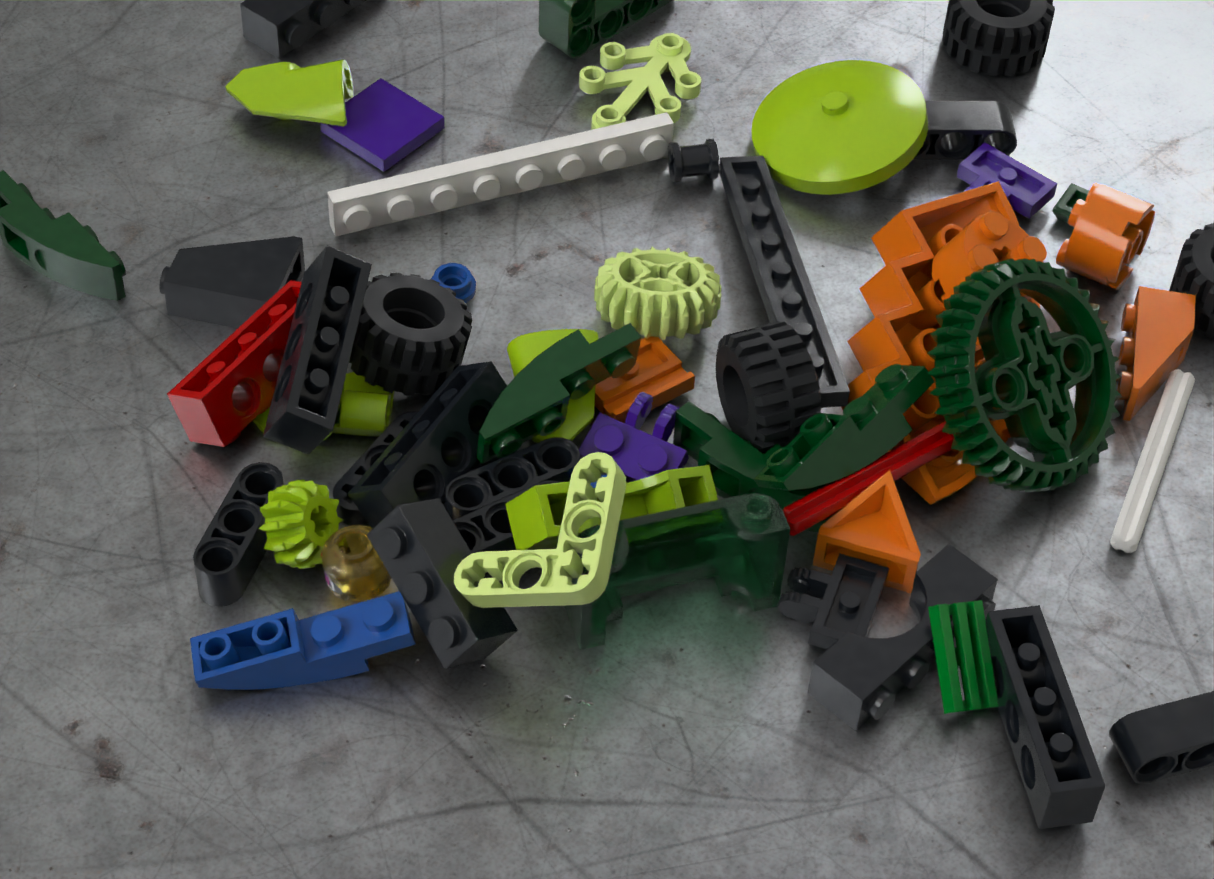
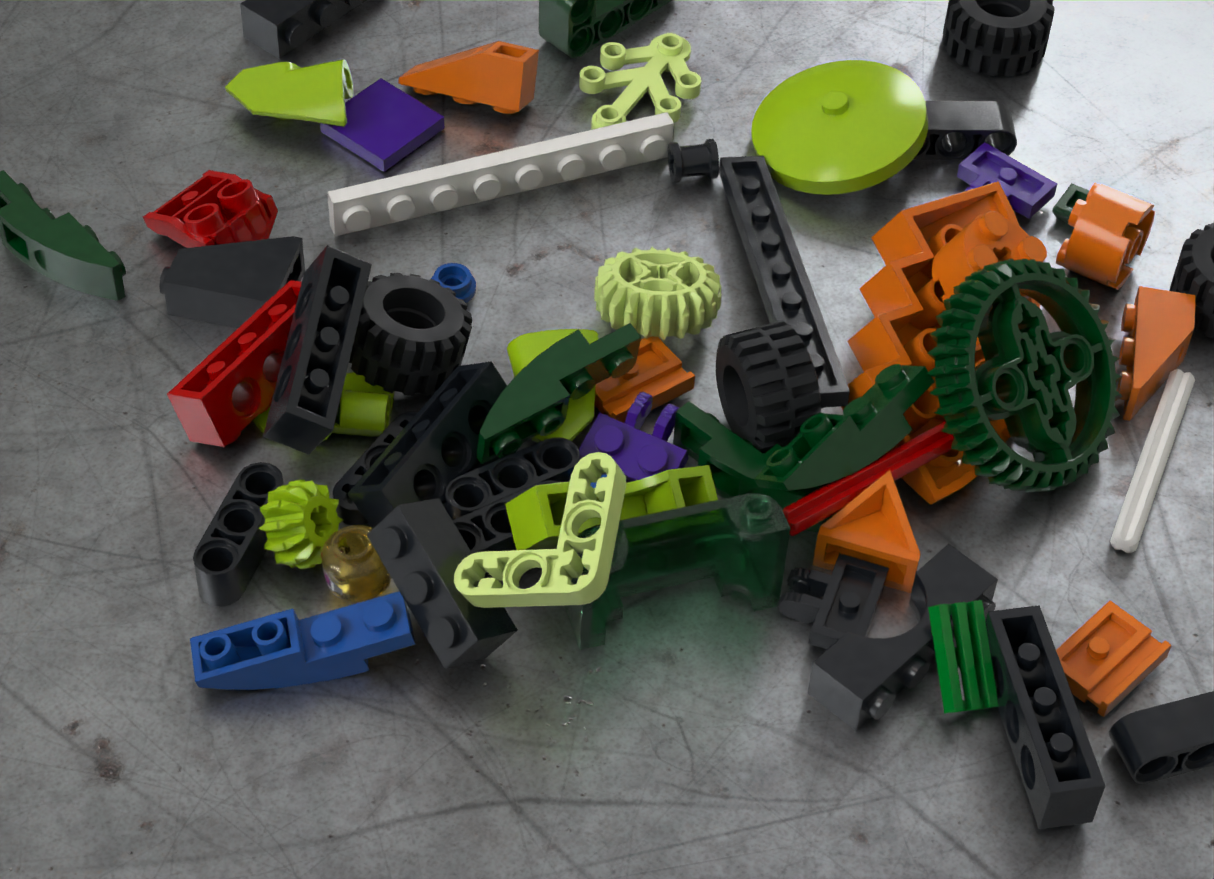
none -> red slope [143,170,278,248]
none -> orange slope [398,41,539,114]
none -> orange plate [1056,601,1171,718]

